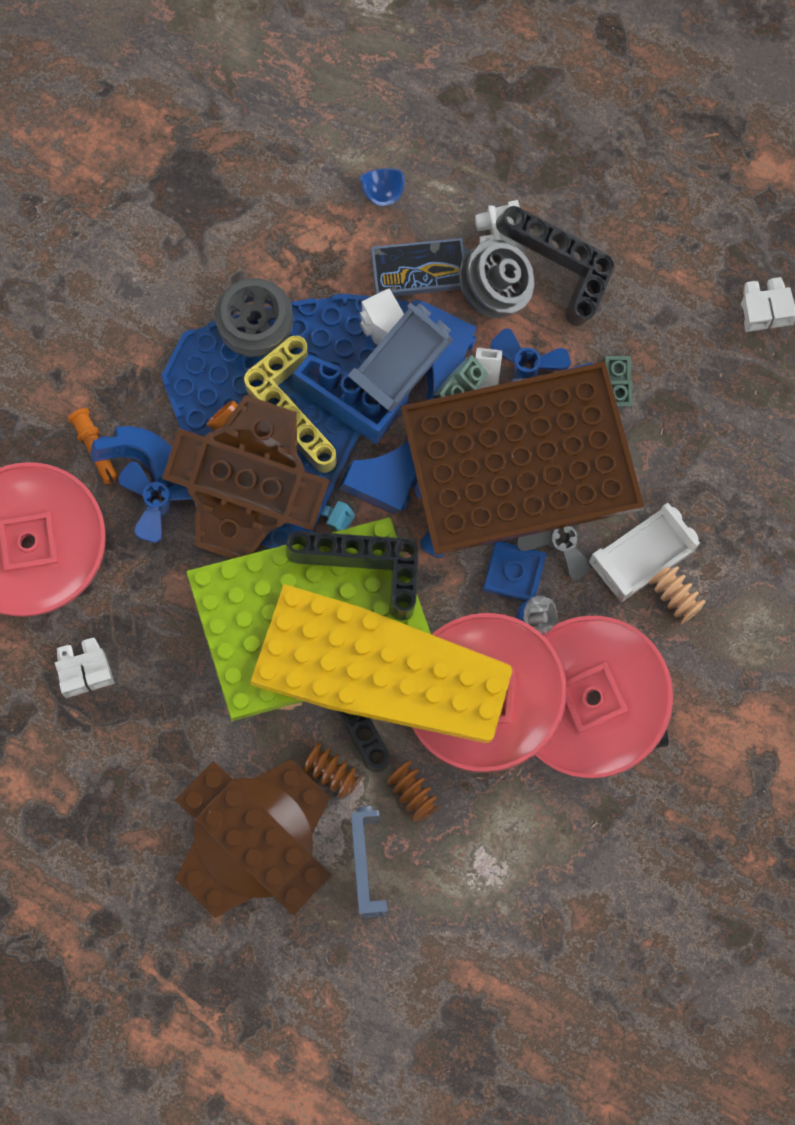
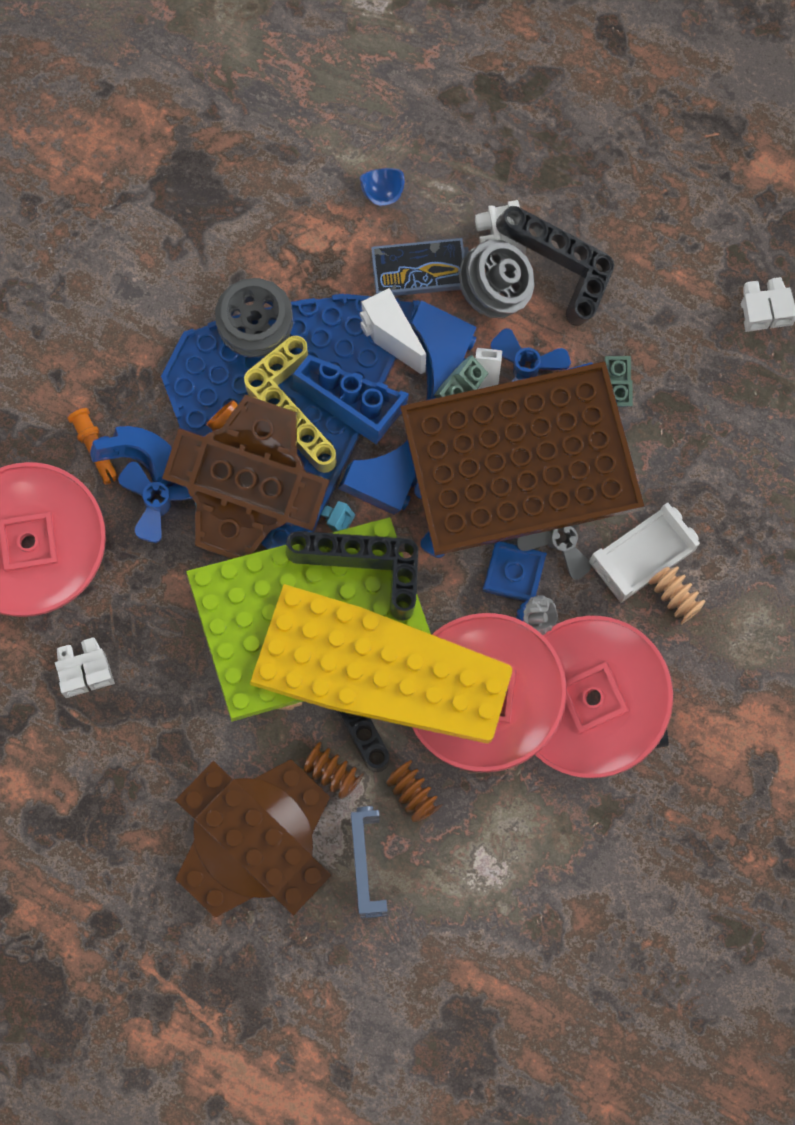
sand blue panel [348,302,454,412] -> none

